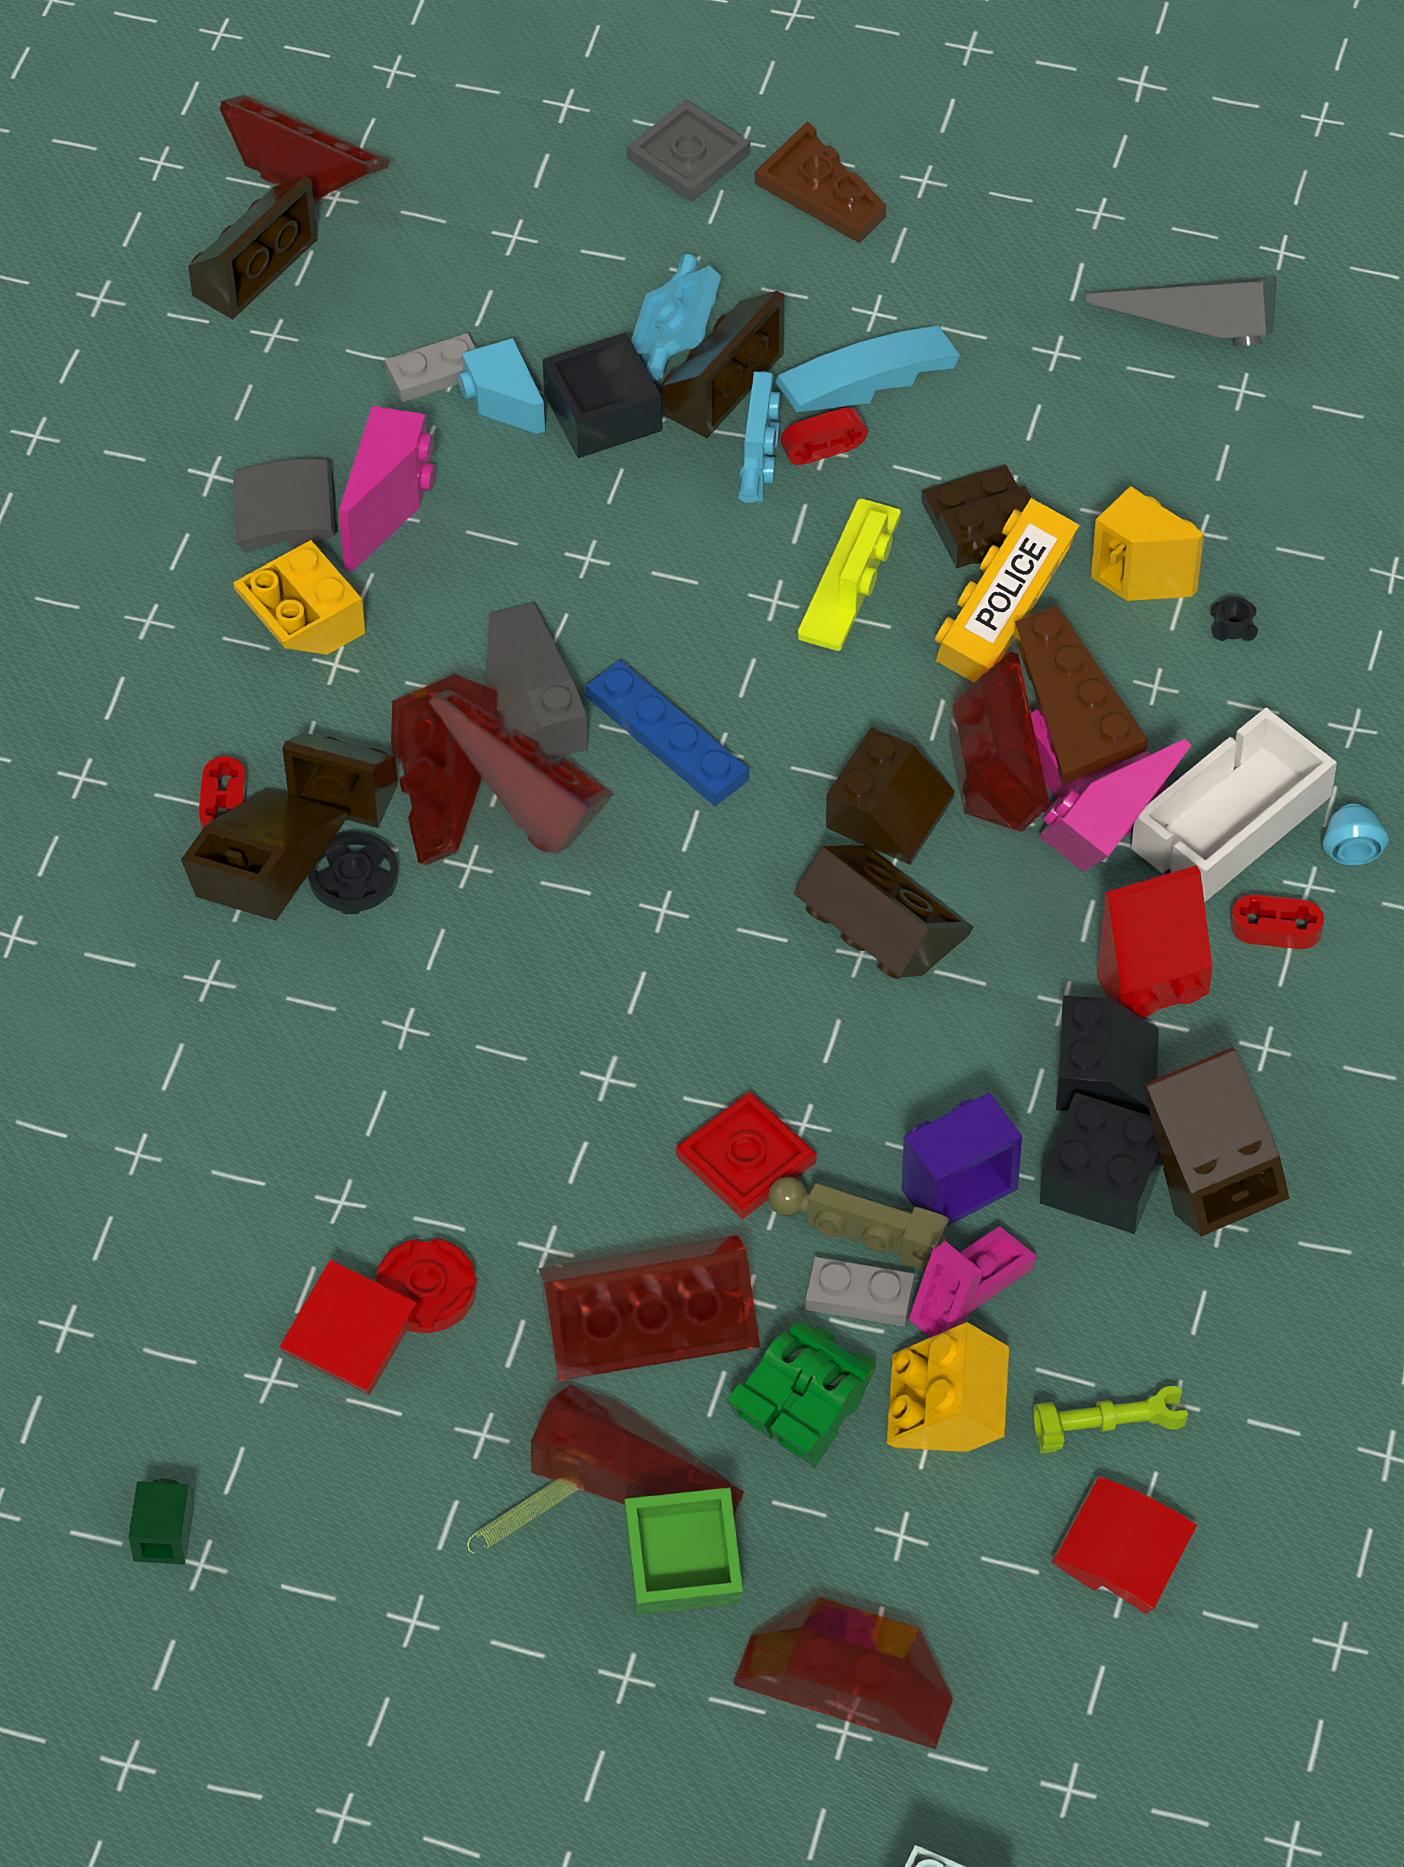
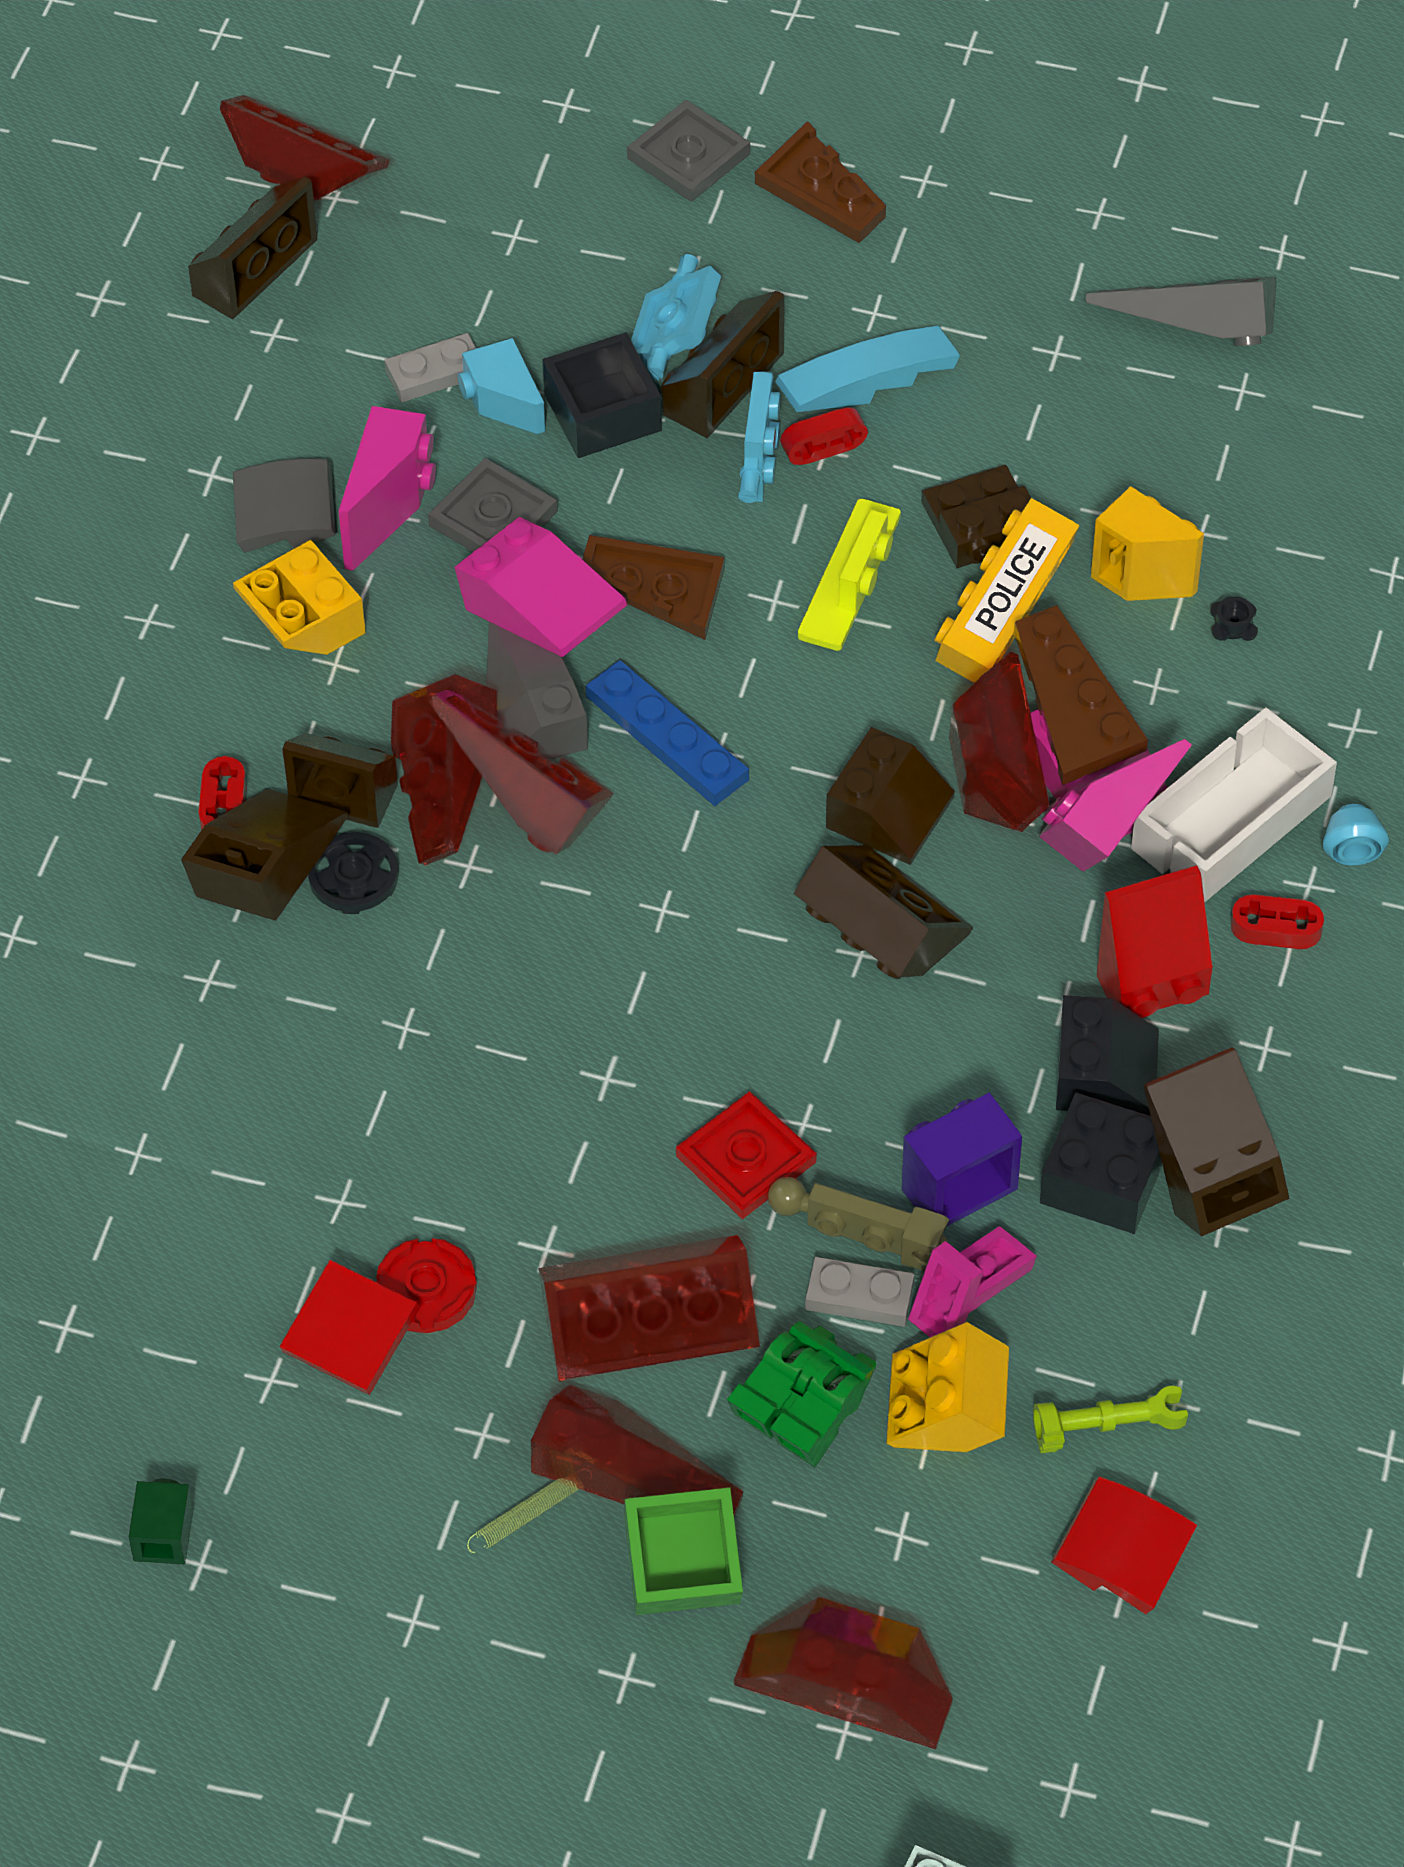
none -> dark grey plate [428,458,558,552]
none -> dark pink slope [454,517,627,657]
none -> reddish brown wing [582,535,725,640]

